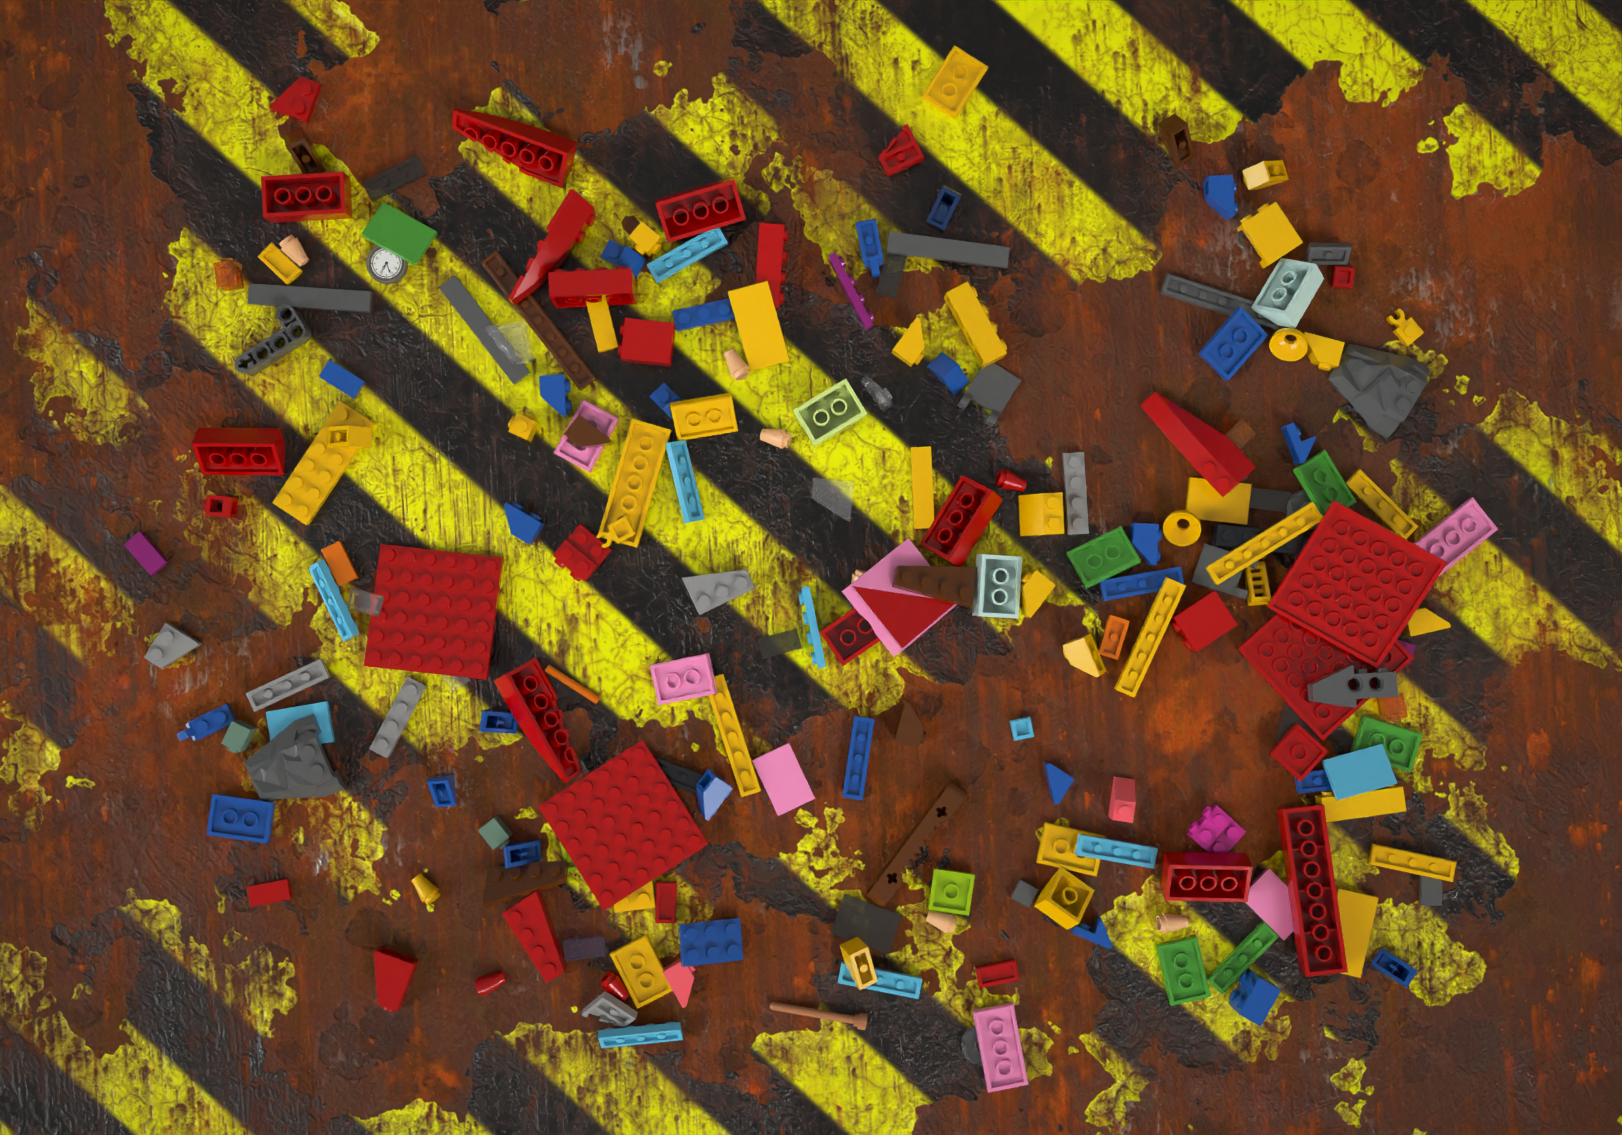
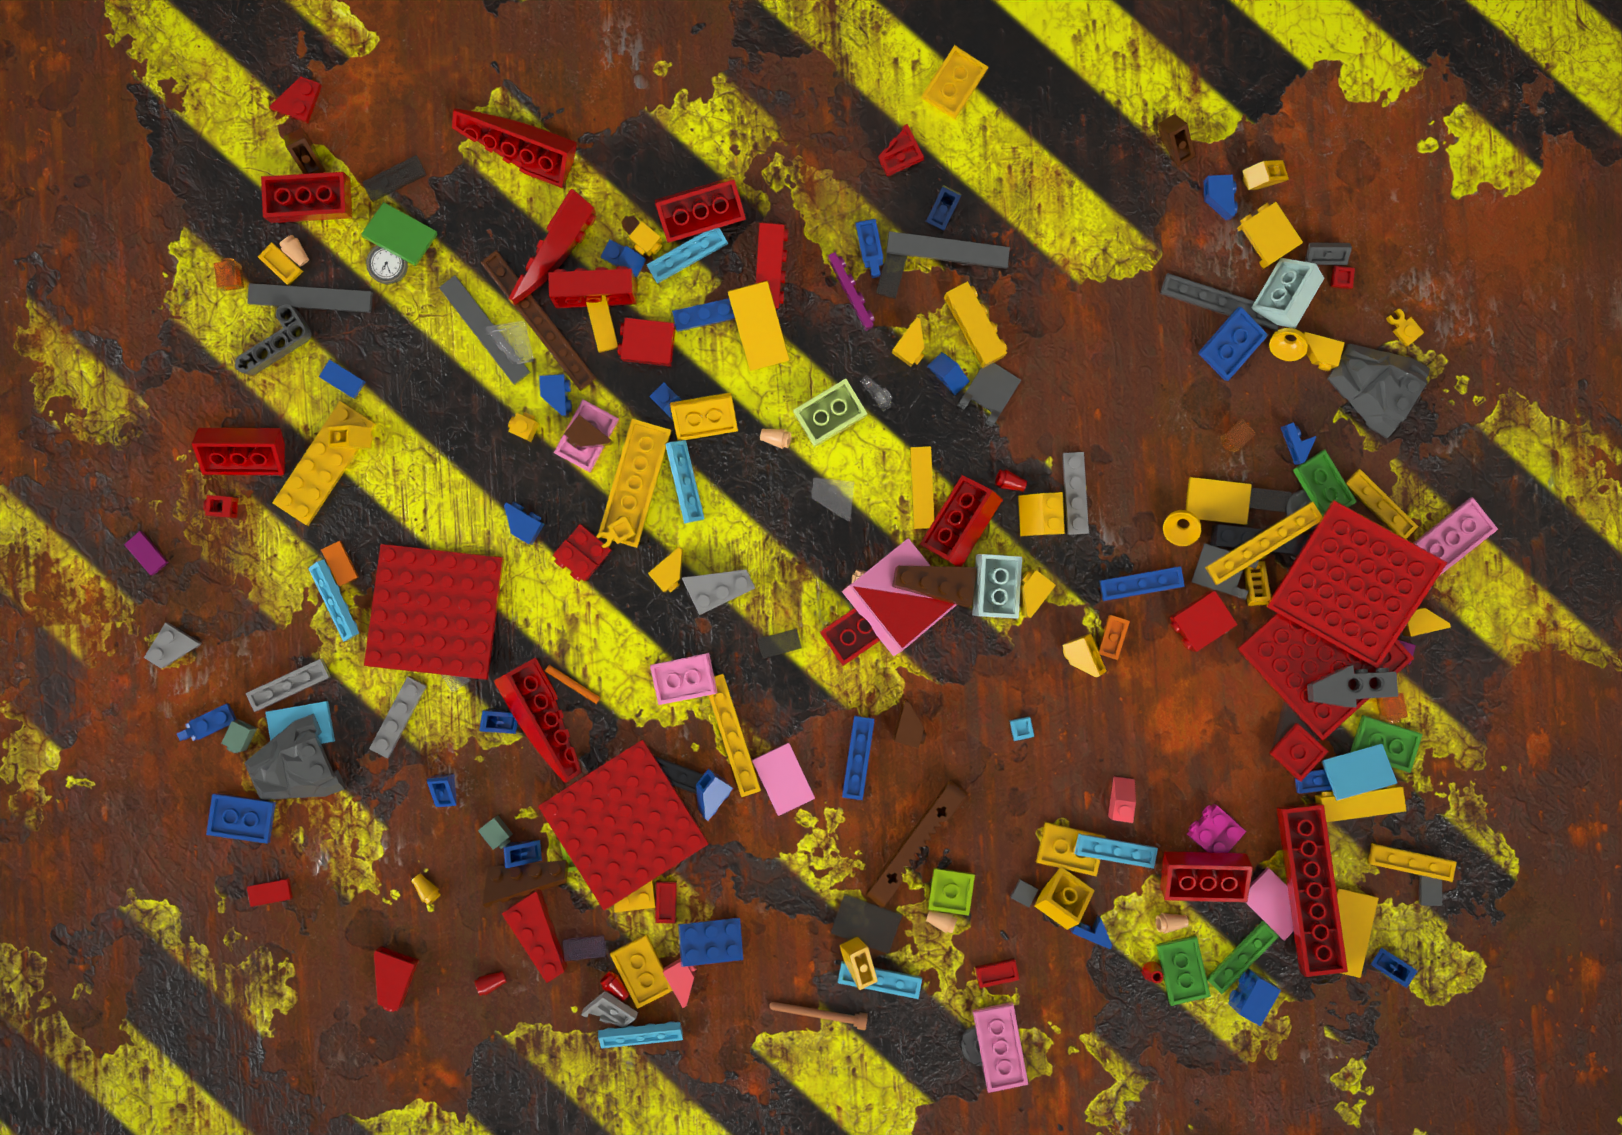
clear tile [348,588,384,616] -> none
light nougat cone [724,349,750,381] -> none
medium azure plate [798,586,826,668] -> none
blue slope [1043,761,1074,804] -> none
bright green tile [1066,526,1141,589] -> none
yellow plate [1114,577,1186,698] -> none
blue slope [1129,523,1162,565] -> none
red wedge [1140,391,1256,497] -> none
none -> yellow slope [648,547,683,593]
none -> red cone [1142,961,1163,983]

